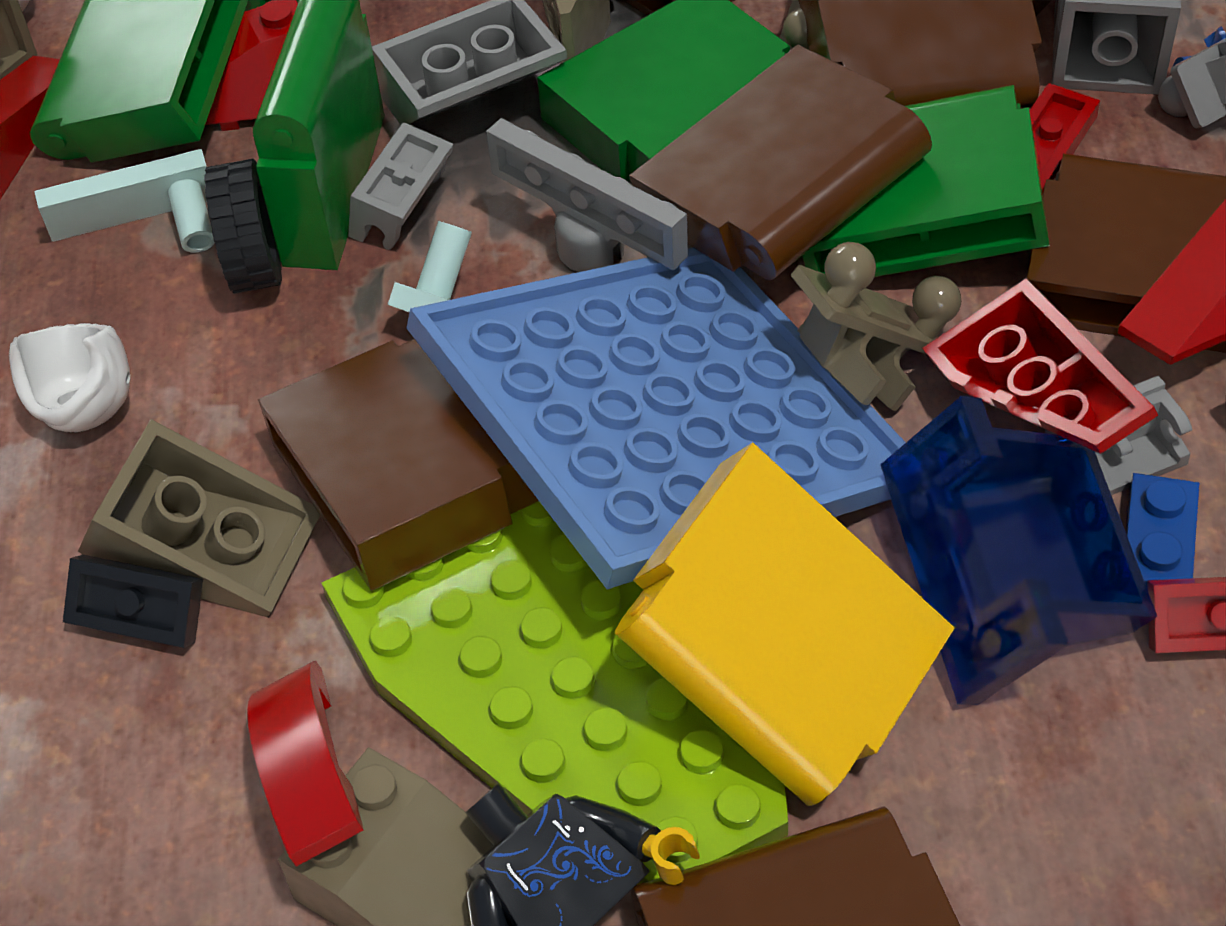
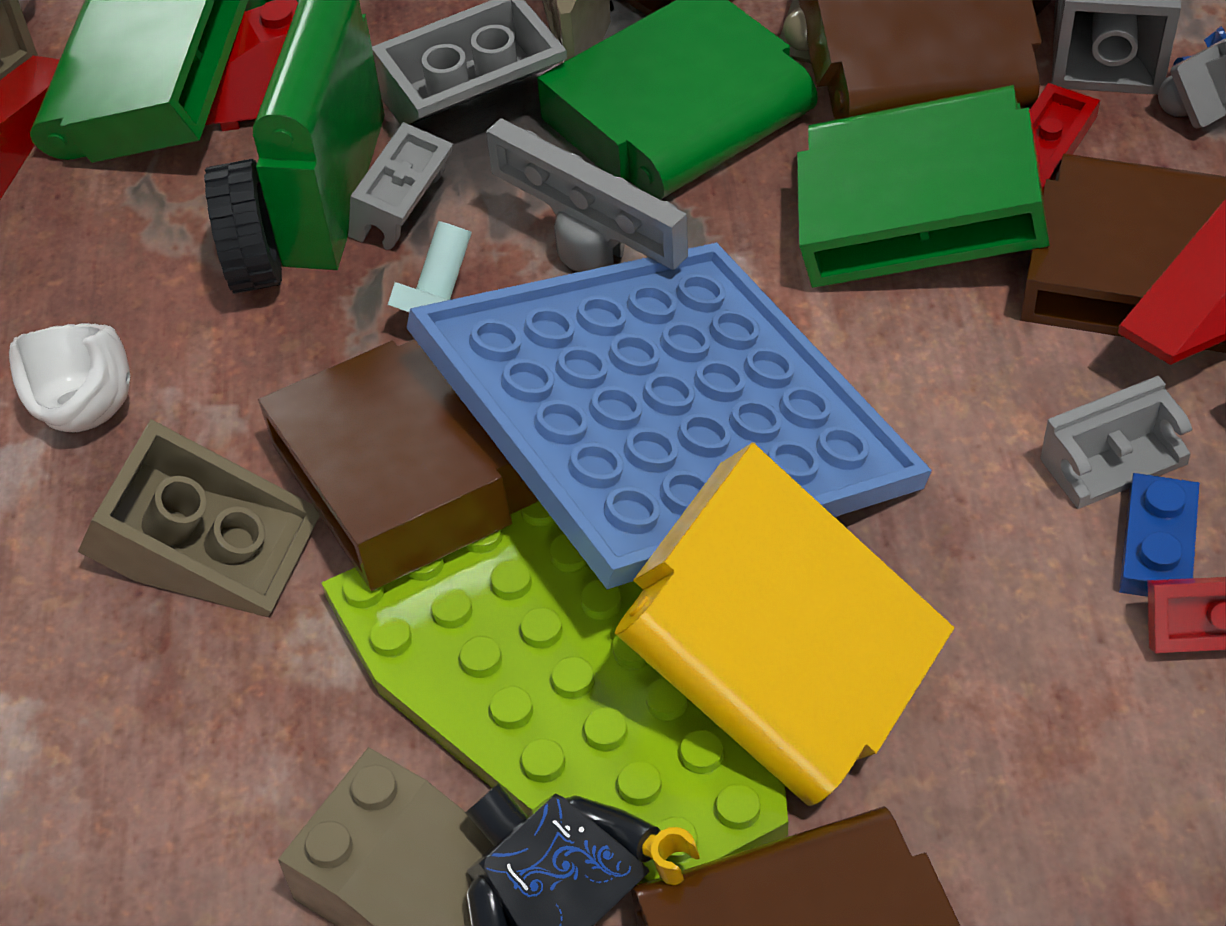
light aqua piece [34,149,215,253] -> none
black plate [63,554,203,648] -> none
red slope [247,660,364,867] -> none
reddish brown piece [629,45,932,280] -> none
dark tan piece [791,242,962,411] -> none
clear blue windscreen [880,396,1158,705] -> none
red wedge [922,279,1159,454] -> none

